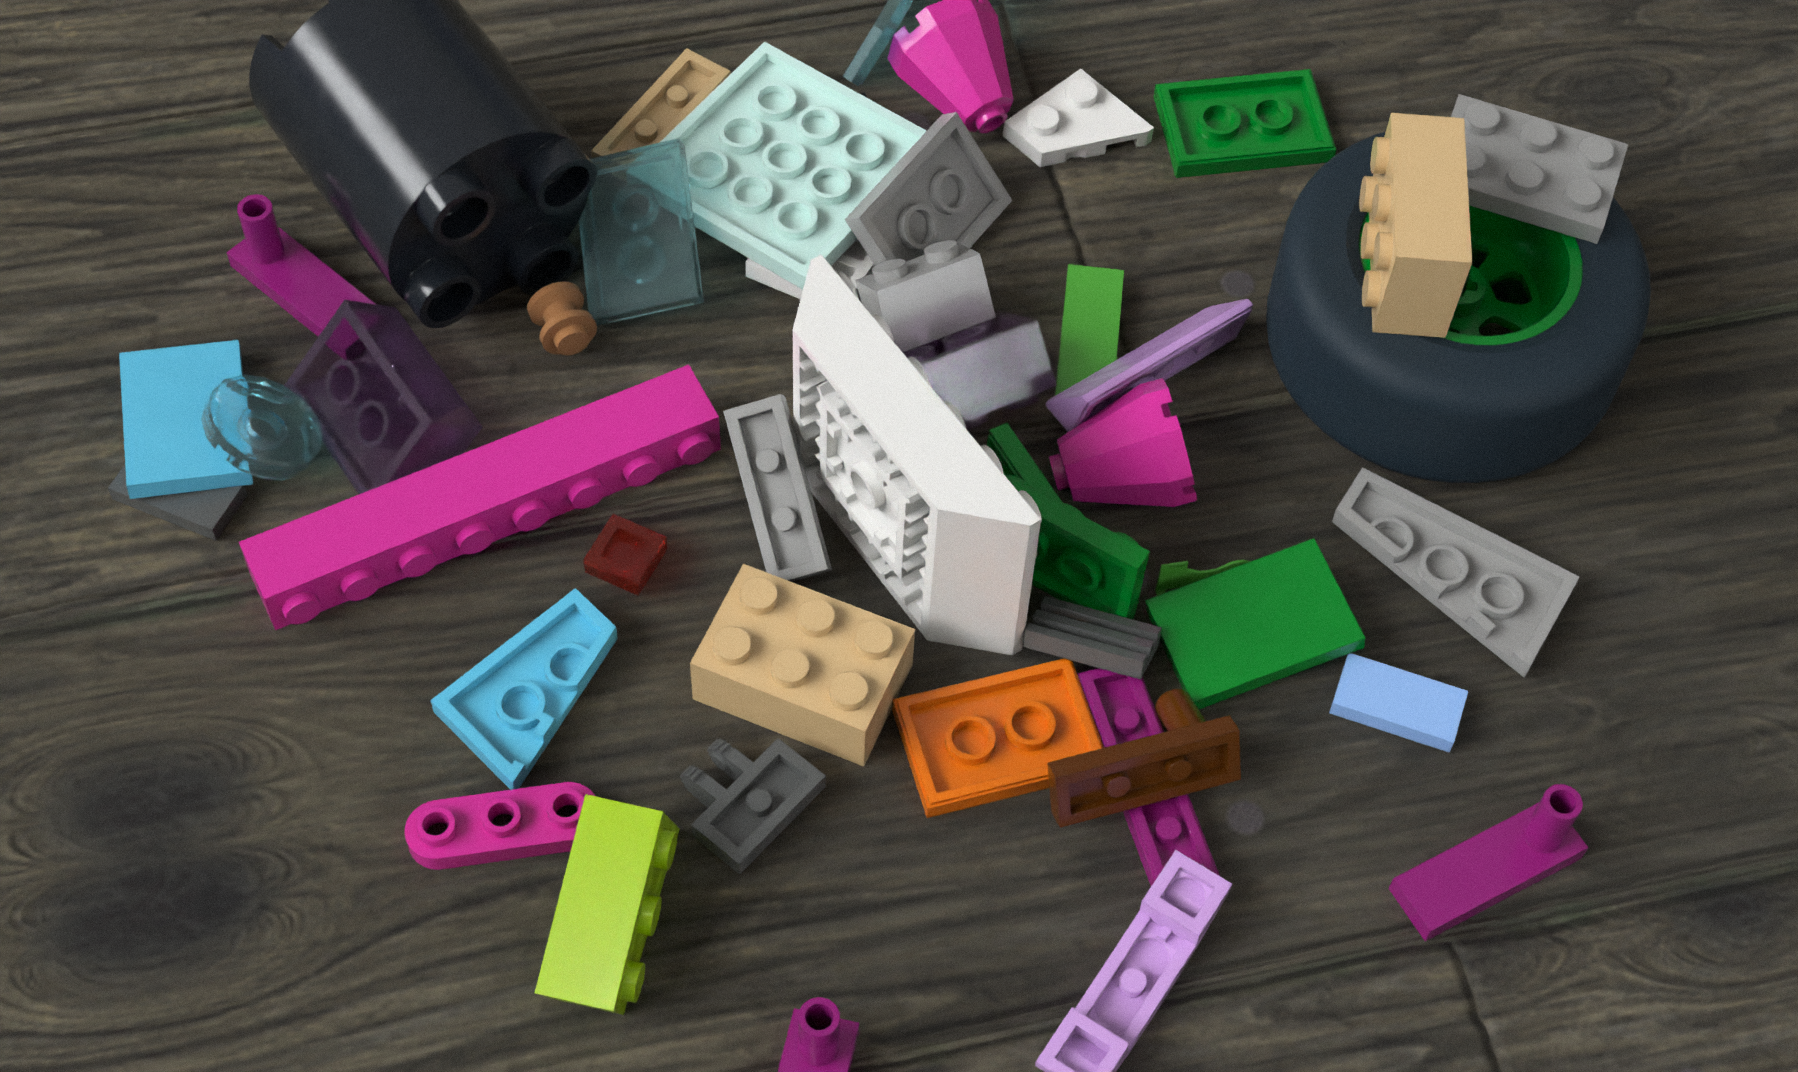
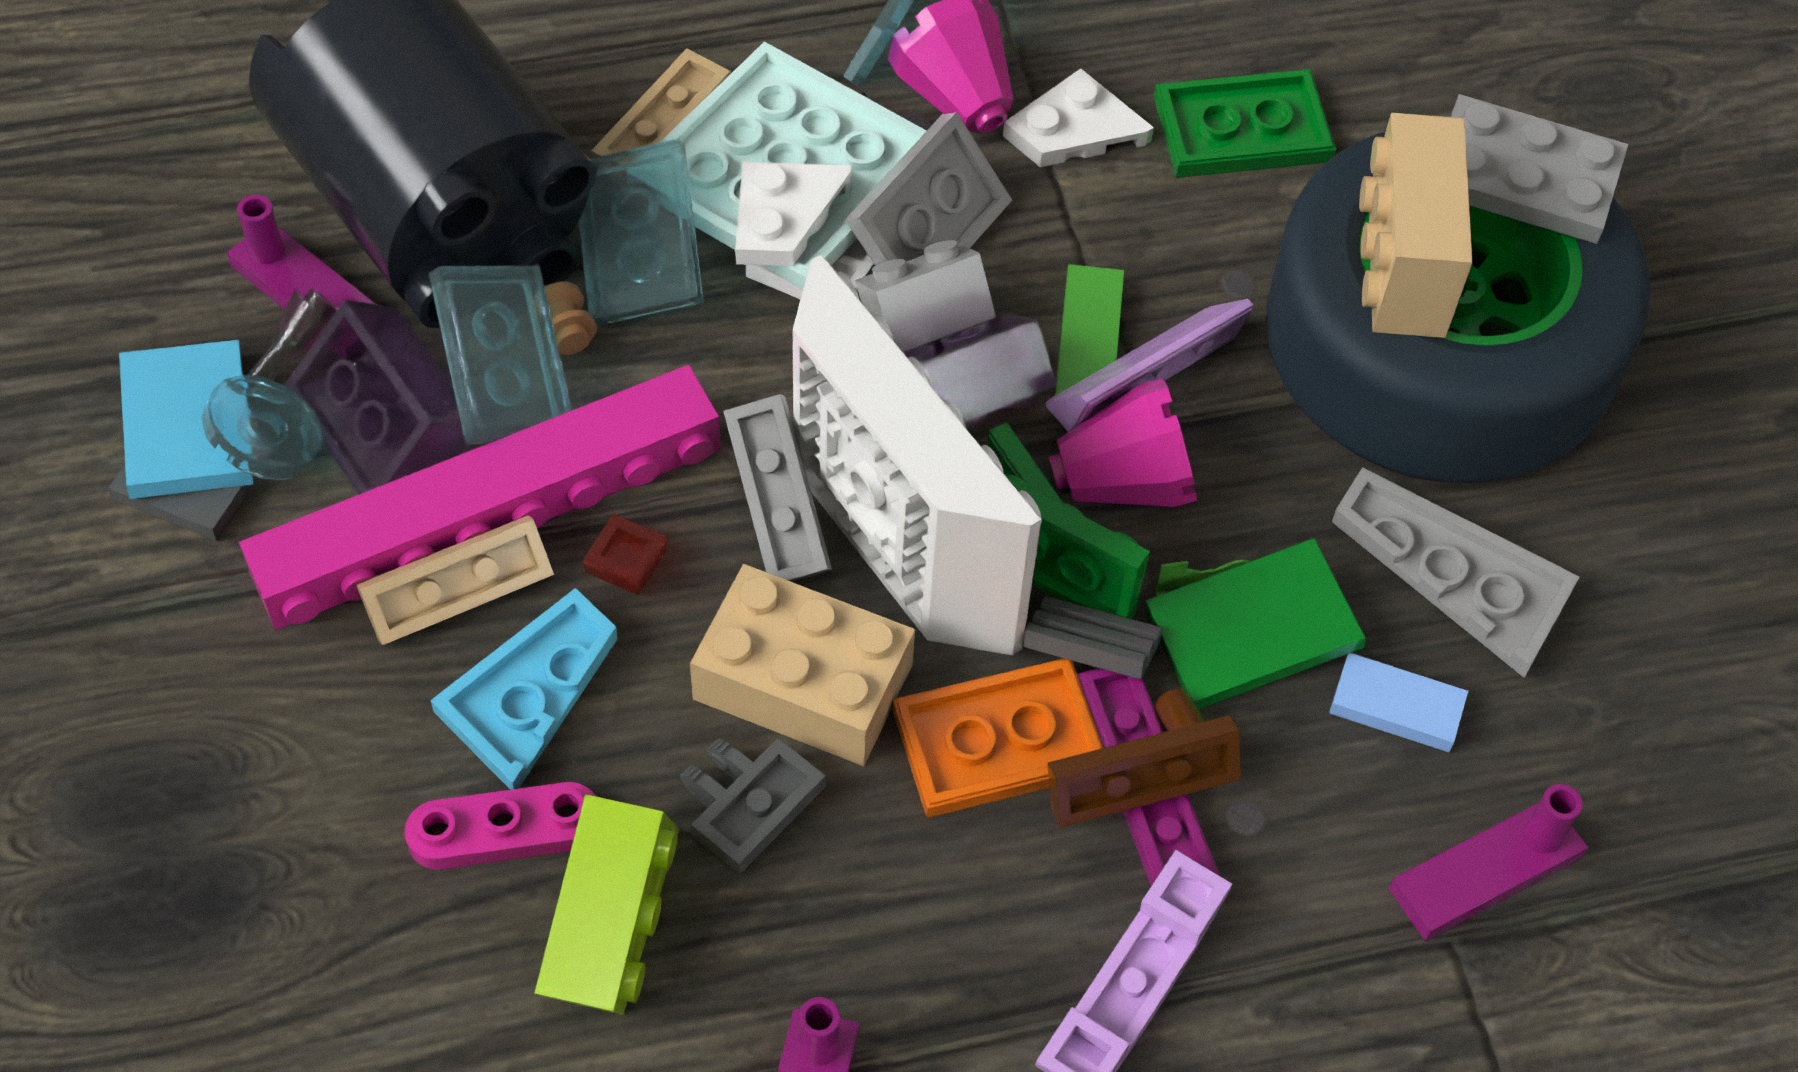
none -> clear smoke cone [248,288,341,388]
none -> tan plate [356,515,554,645]
none -> clear light blue tile [429,266,572,445]
none -> white wing [735,162,851,266]

